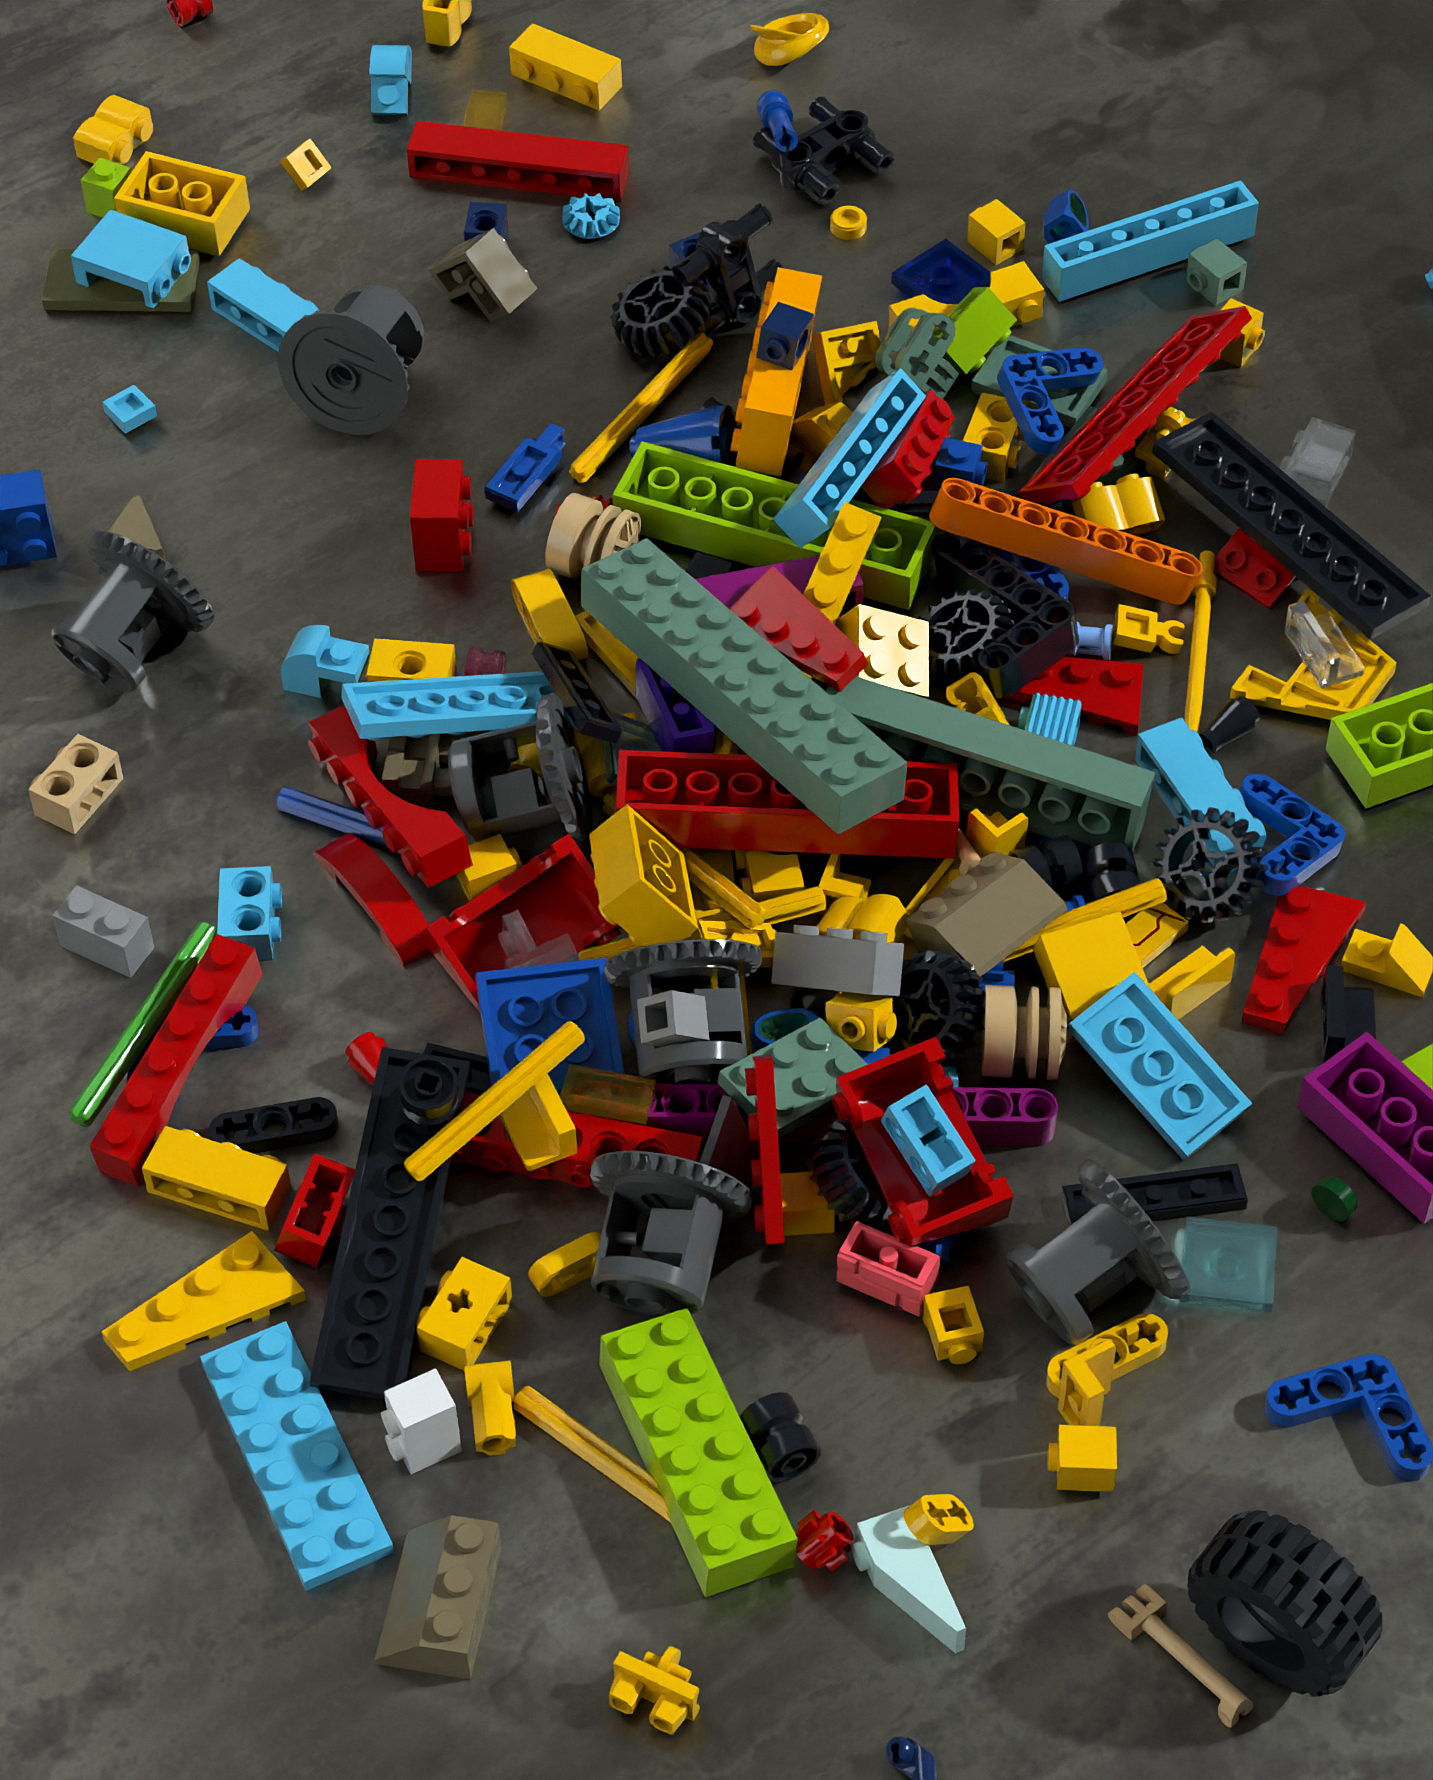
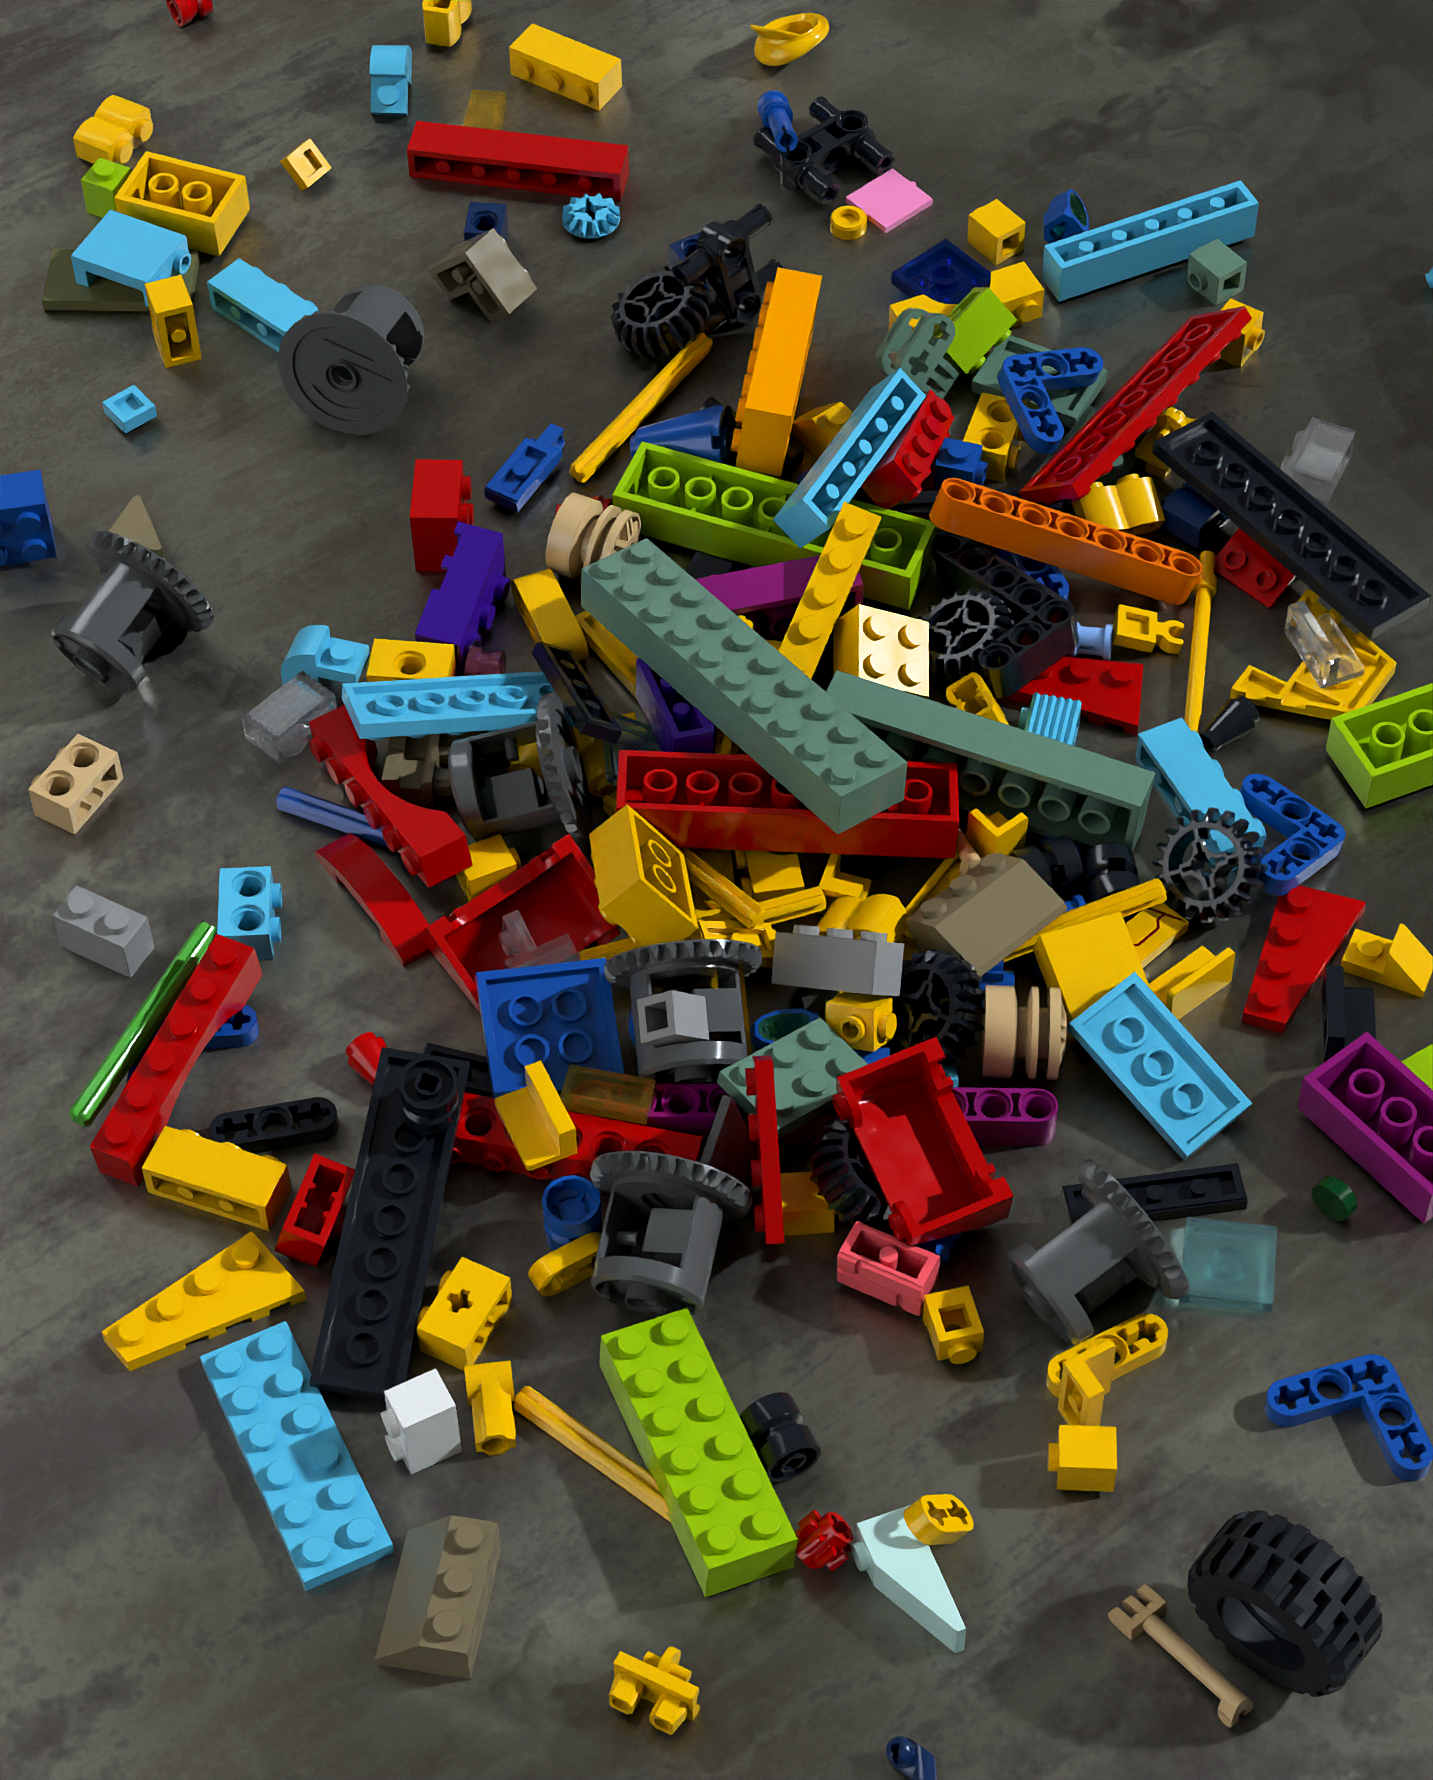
yellow axle [404,1021,585,1181] -> none
red wing [730,565,868,692] -> none
dark blue brick [756,301,814,370] -> none
yellow wing [811,321,881,405] -> none
medium azure brick [881,1084,976,1197] -> none
none -> yellow brick [145,275,202,368]
none -> clear brick [242,670,337,764]
none -> dark purple wedge [415,522,510,672]
none -> blue wheel [542,1175,603,1251]
none -> bright pink piece [845,168,933,233]
none -> dark blue brick [1160,481,1230,549]

